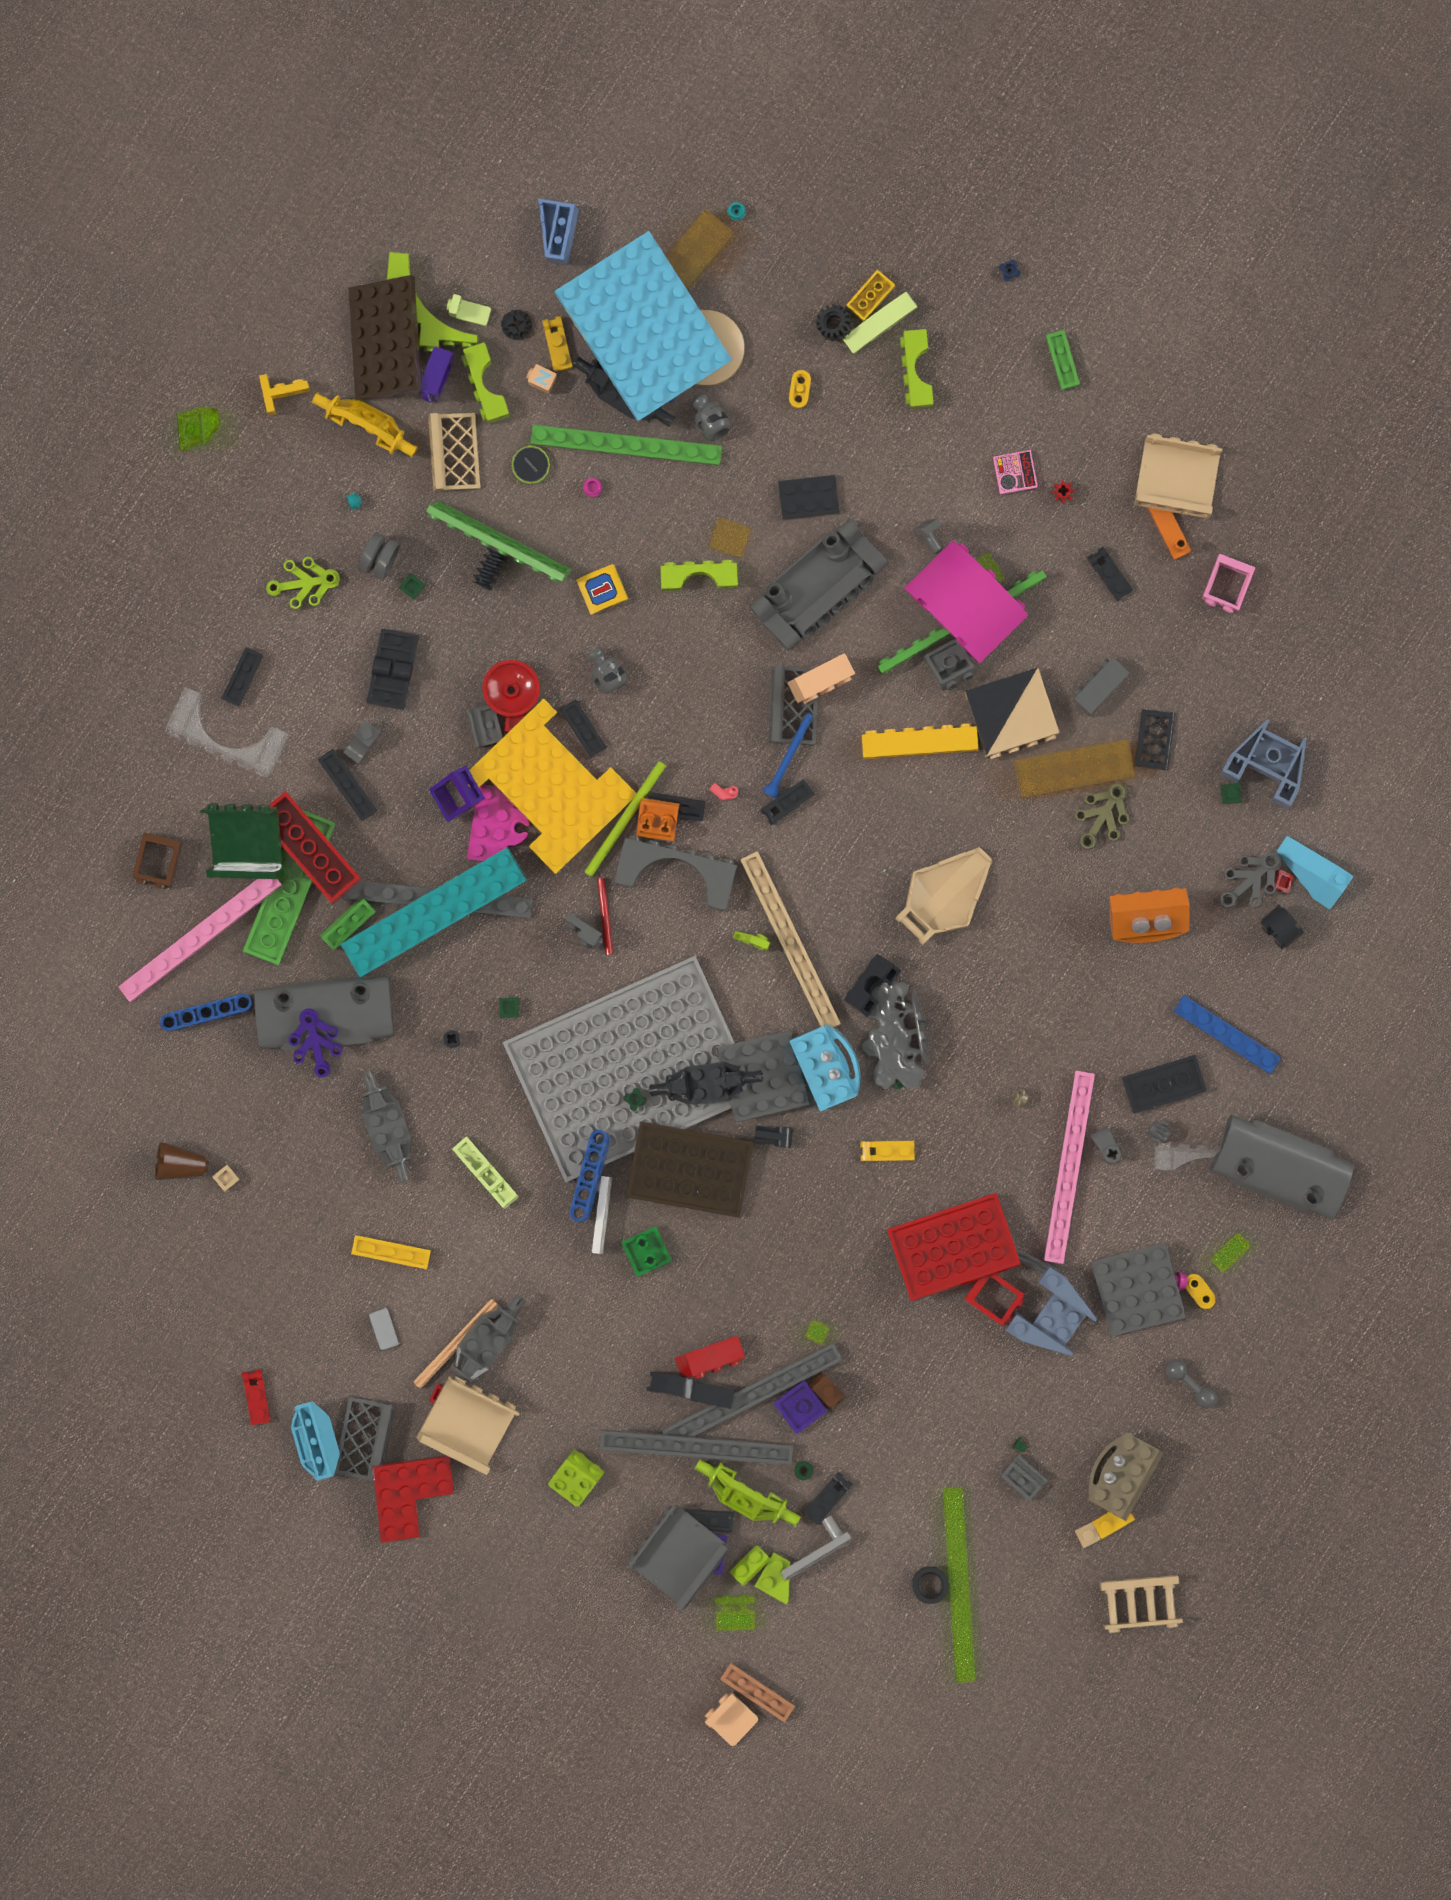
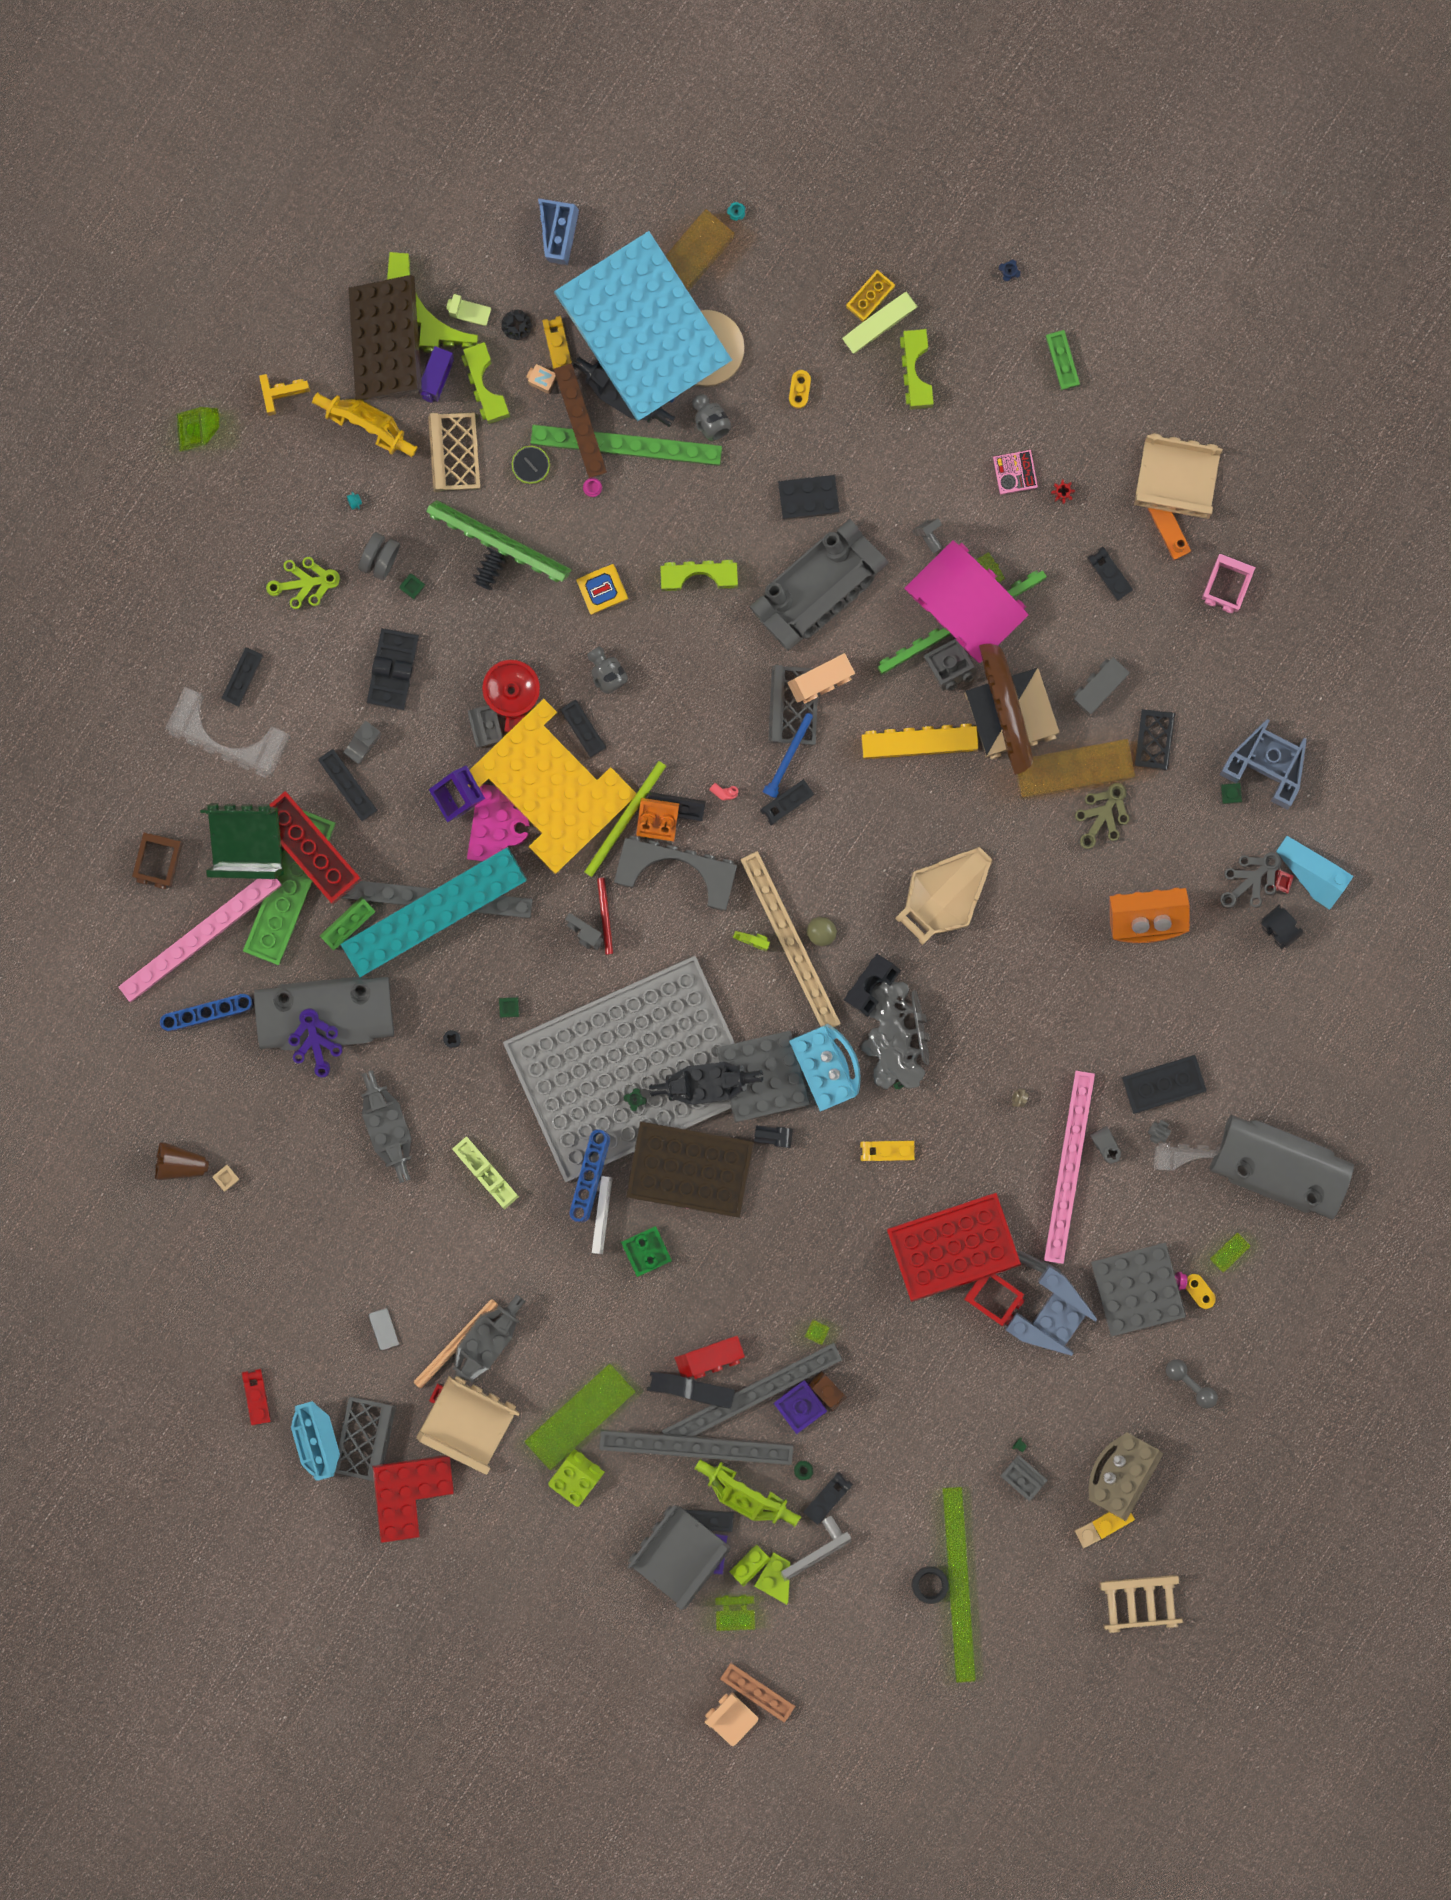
yellow plate [351,1235,431,1269] -> none
clear yellow piece [709,517,751,558] -> none
black tyre [816,304,853,342] -> none
blue plate [1173,995,1281,1074] -> none
none -> clear neon green plate [524,1363,636,1470]
none -> reddish brown plate [554,363,607,479]
none -> olive hair [806,916,837,947]
none -> reddish brown brick [979,644,1033,775]

